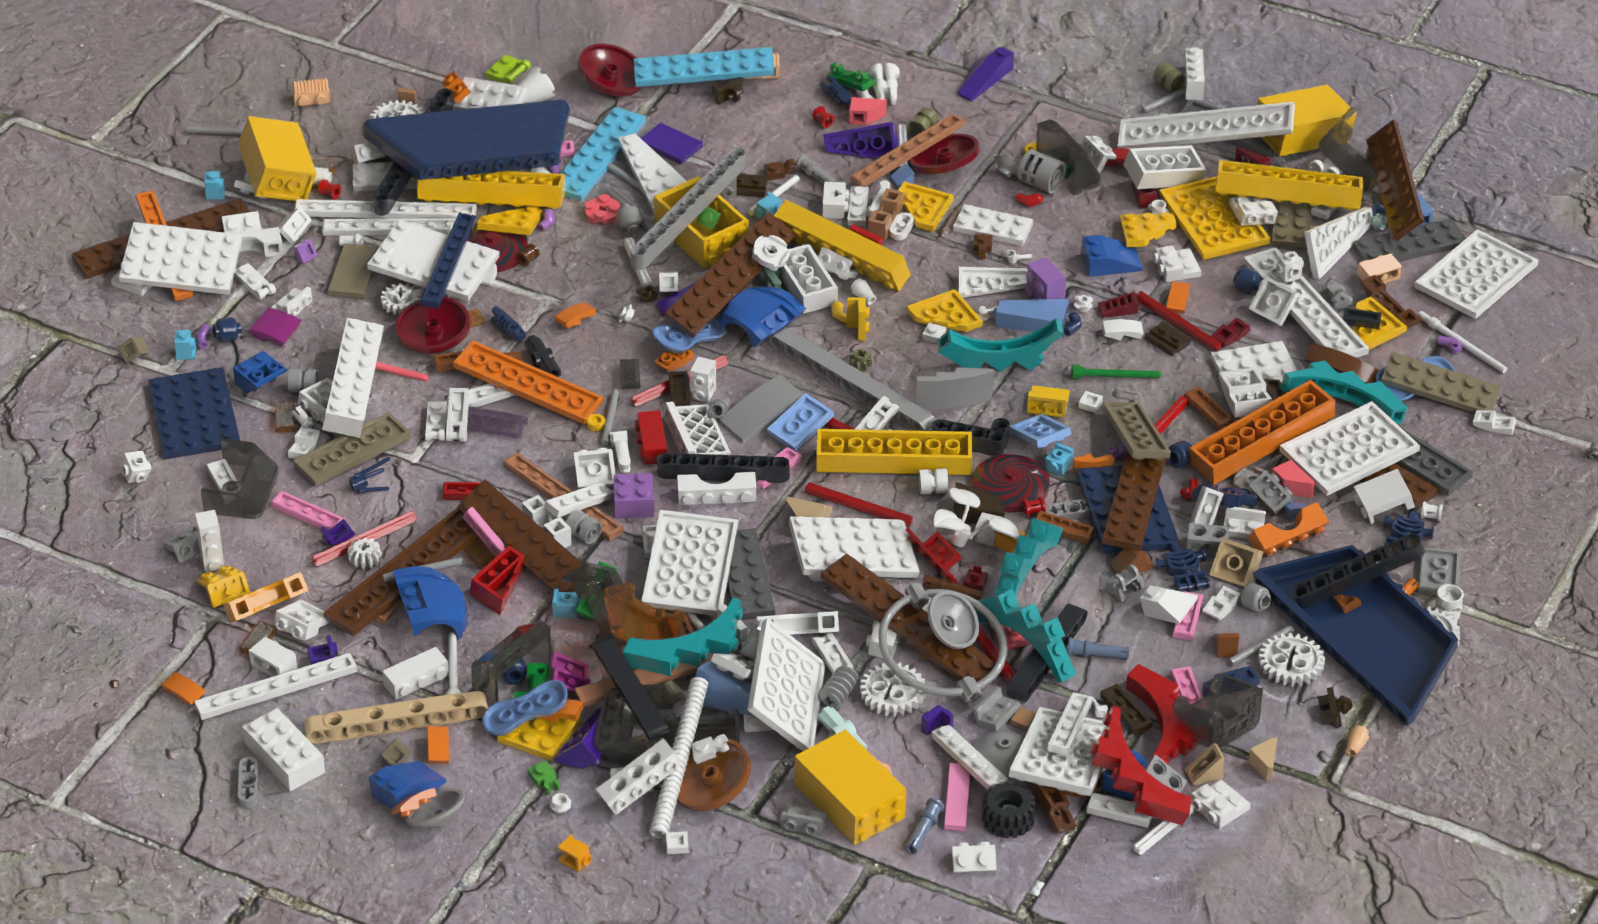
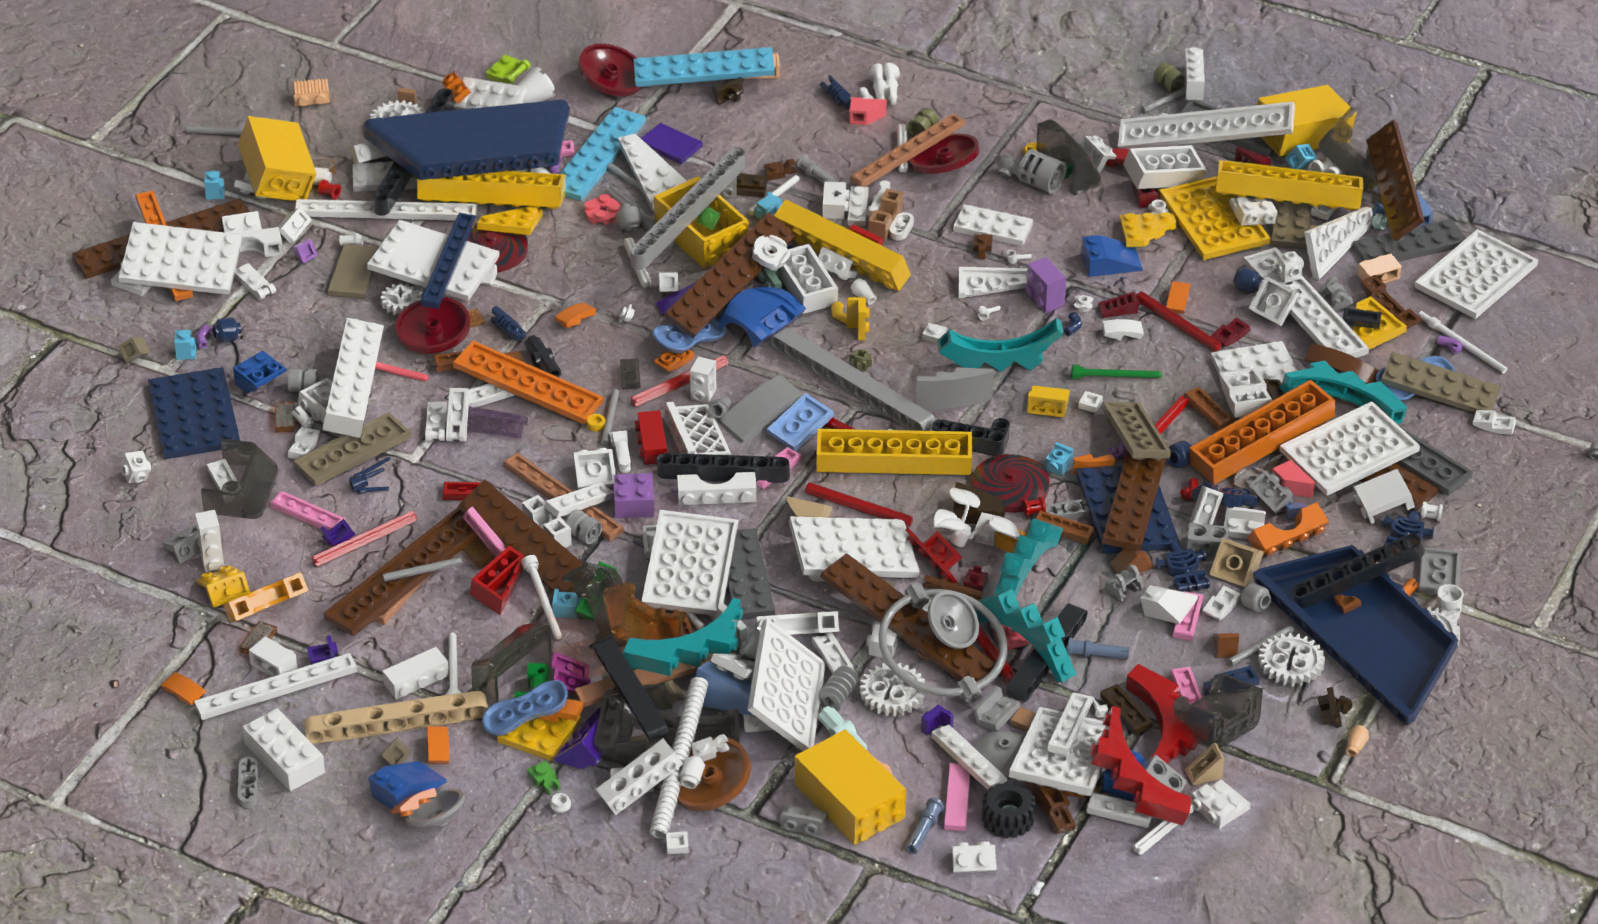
magenta slope [249,308,302,347] -> none
white bracket [271,287,312,316] -> none
white plate [274,599,330,641] -> none
white tile [322,219,456,236] -> none
white gear [347,537,381,570] -> none
blue piece [393,566,469,639] -> none
dark blue head [499,654,527,684] -> none
reddish brown bush [516,243,540,267] -> none
medium lavender arm [537,209,555,231] -> none
light orange window [558,834,592,872] -> none
dark brown plate [636,286,658,303] -> none
dark brown plate [668,371,691,407] -> none
red bush [812,106,835,128] -> none
dark purple wedge [823,122,898,159] -> none
green plate [826,62,875,91] -> none
white plate [854,396,900,430] -> none
medium blue slope [890,164,914,188] -> none
yellow plate [898,181,954,232] -> none
yellow plate [907,289,983,332] -> none
white wheel [918,468,948,495] -> none
dark purple wedge [958,46,1014,102] -> none
medium blue slope [993,299,1069,332] -> none
light blue plate [1010,414,1071,448] -> none
red arm [1015,193,1043,207] -> none
dark brown plate [1144,322,1191,357] -> none
white plate [1153,246,1201,282] -> none
tan slope [1249,737,1278,782] -> none
none -> white piece [521,555,562,640]
none -> white brick [679,756,705,789]
none -> medium azure brick [1285,144,1317,170]

